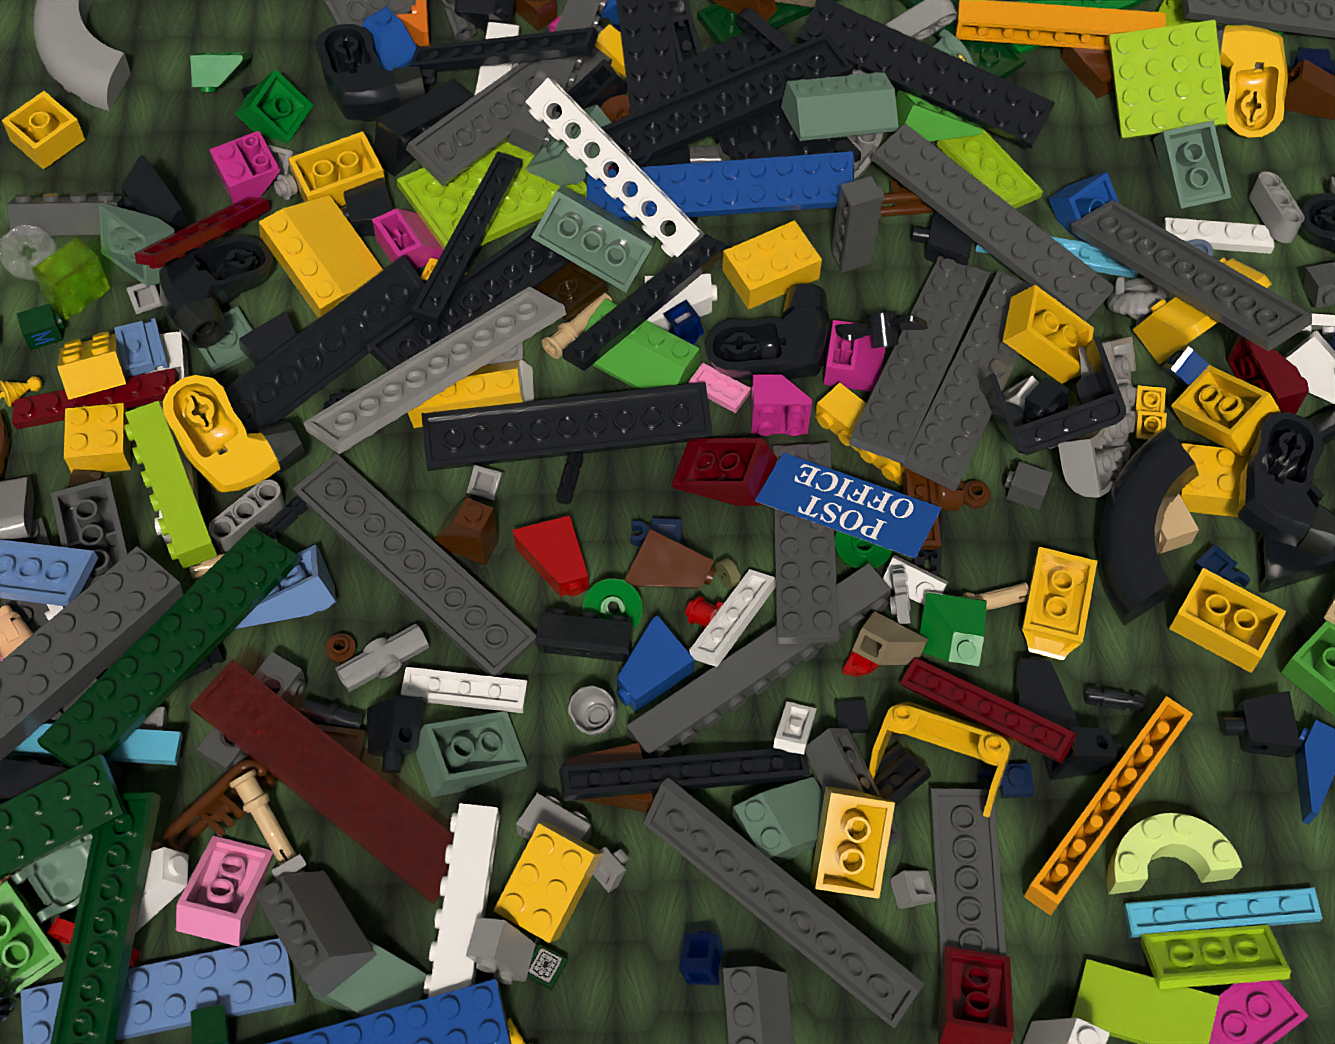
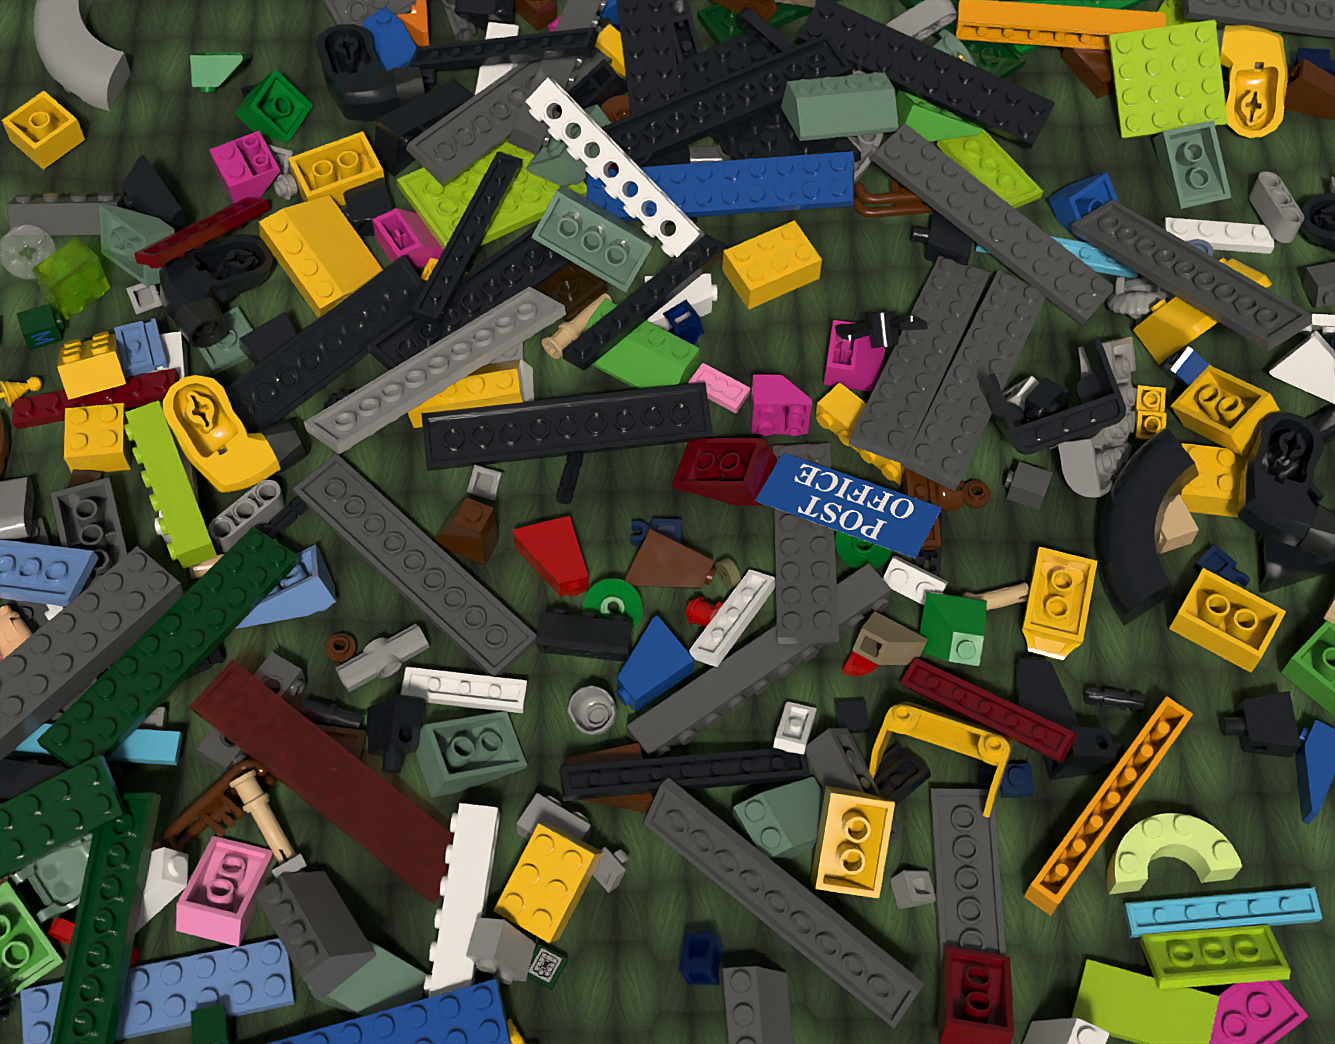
black piece [705,284,829,381] -> none
dark grey brick [831,176,884,273] -> none
light grey plate [890,567,912,624] -> none
yellow brick [1002,285,1094,384] -> none
dark red slope [1226,334,1309,414] -> none

